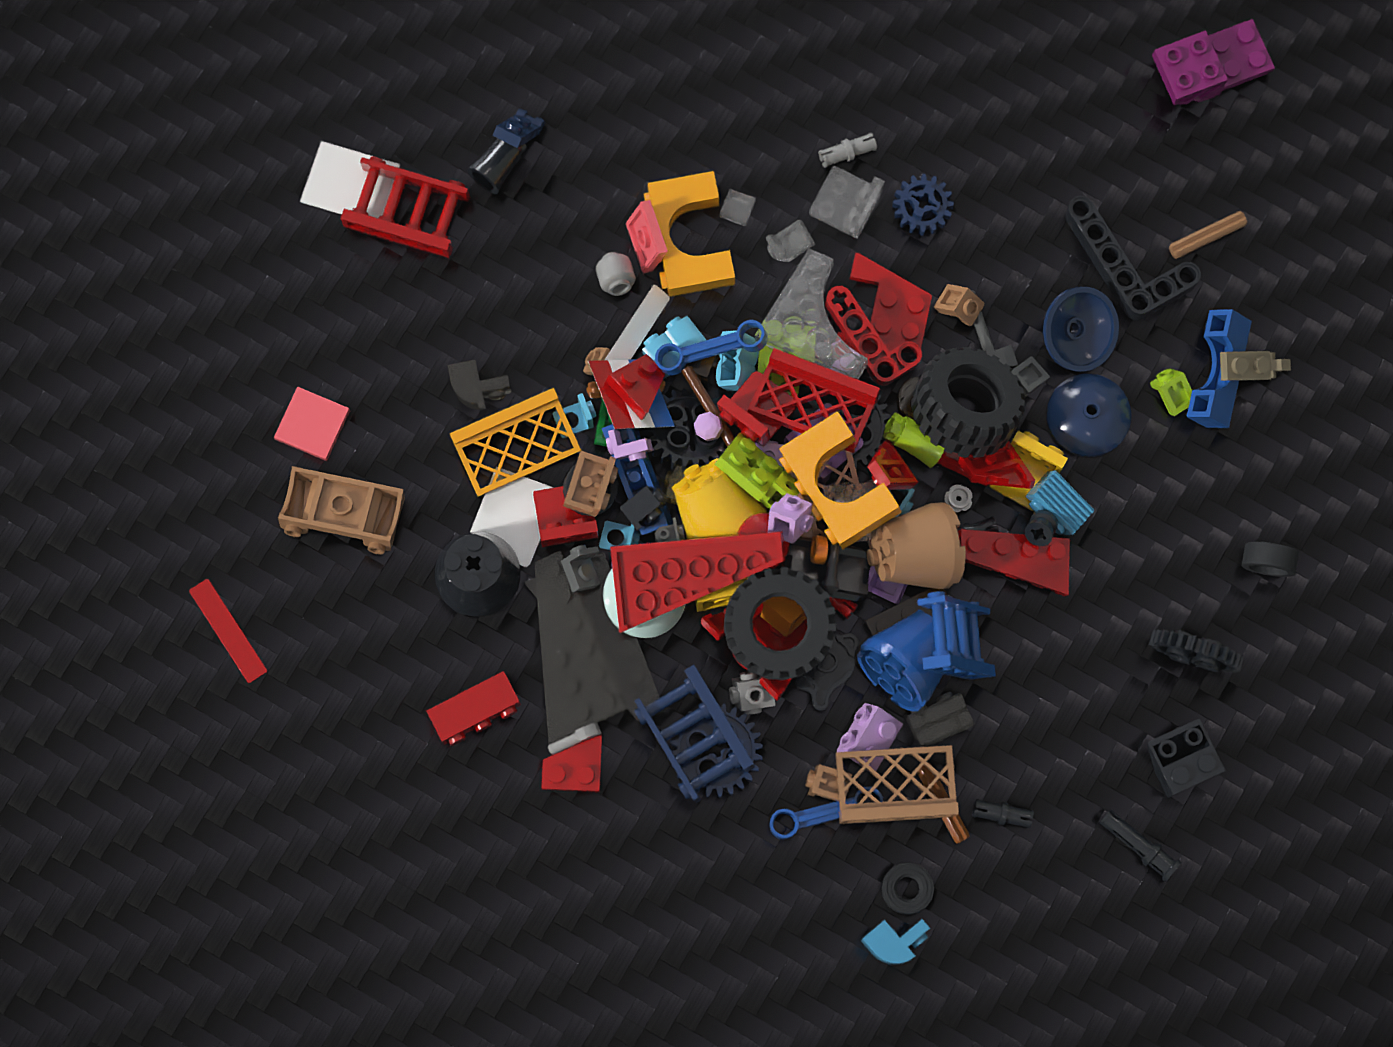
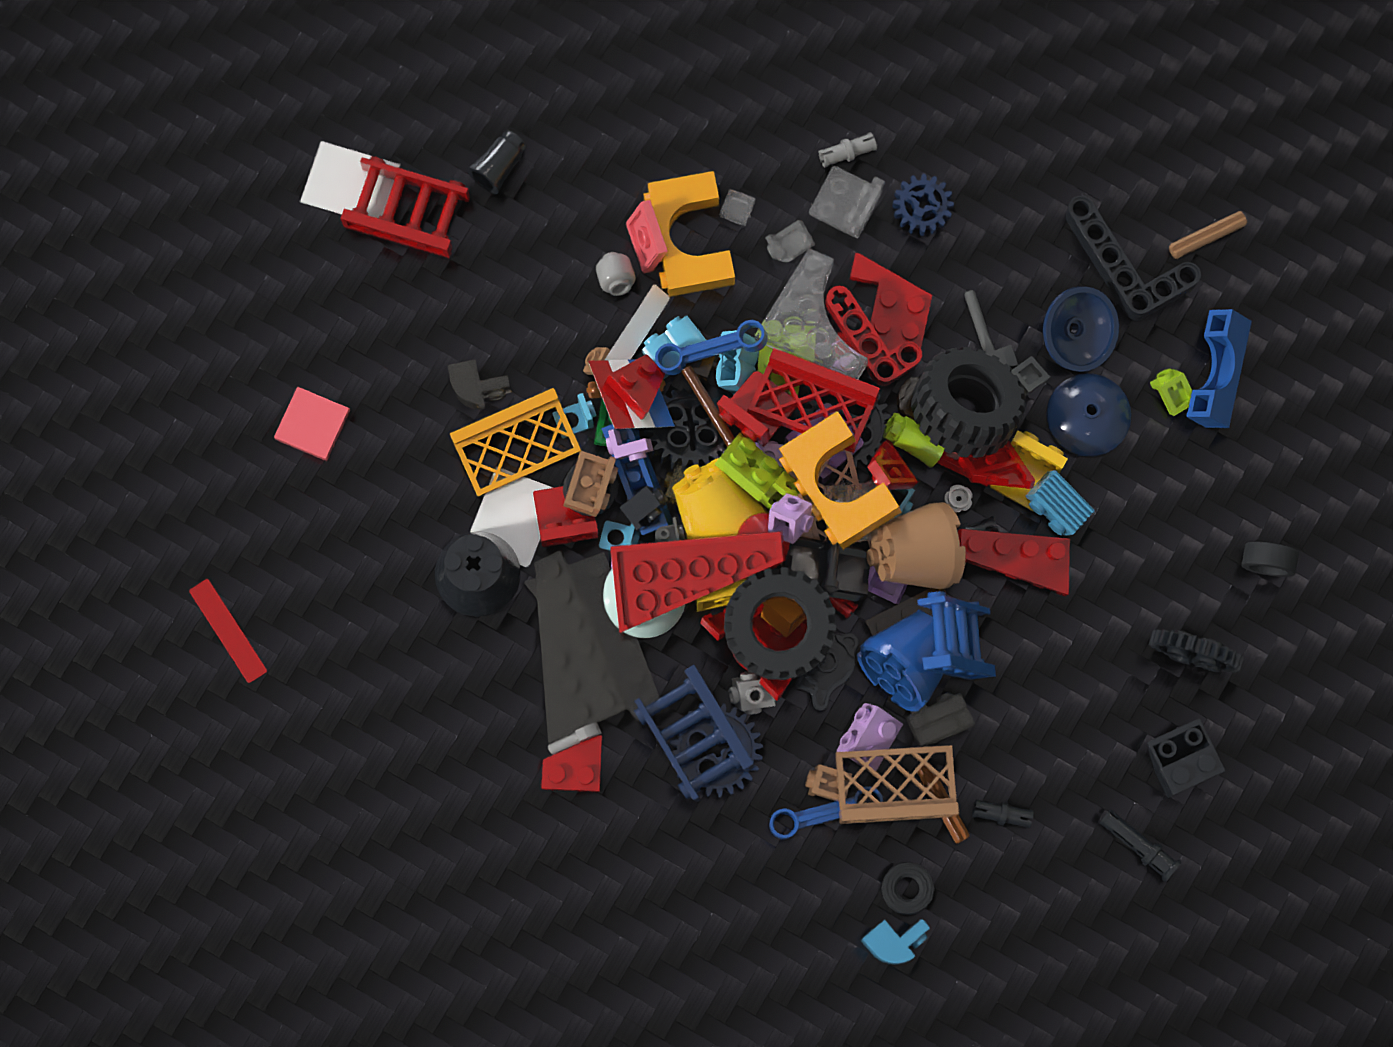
medium nougat piece [278,466,405,554] -> none
red brick [427,671,521,746] -> none
dark blue plate [493,108,545,148] -> none
dark grey bracket [561,545,600,592] -> none
lavender tile [694,412,724,441] -> none
orange tile [810,535,828,565] -> none
medium nougat bracket [934,284,984,326] -> none
black wheel [1025,510,1058,546] -> none
magenta piece [1152,19,1275,105] -> none
dark tan hinge [1220,351,1291,381] -> none

